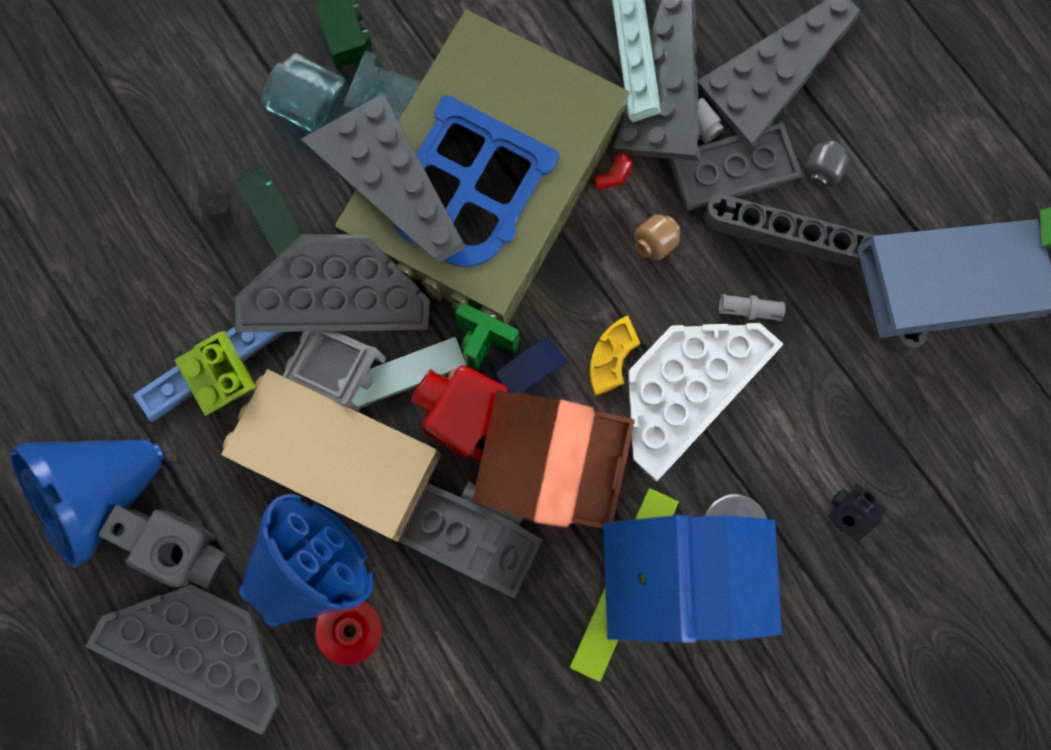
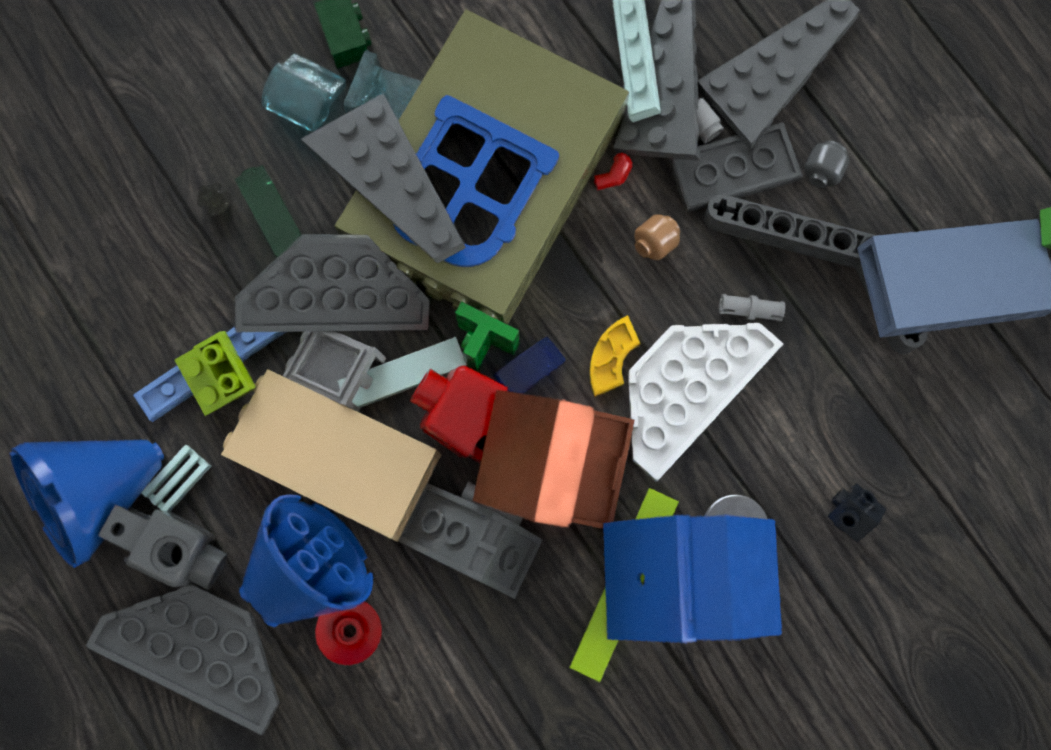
none -> light aqua tile [142,444,211,512]

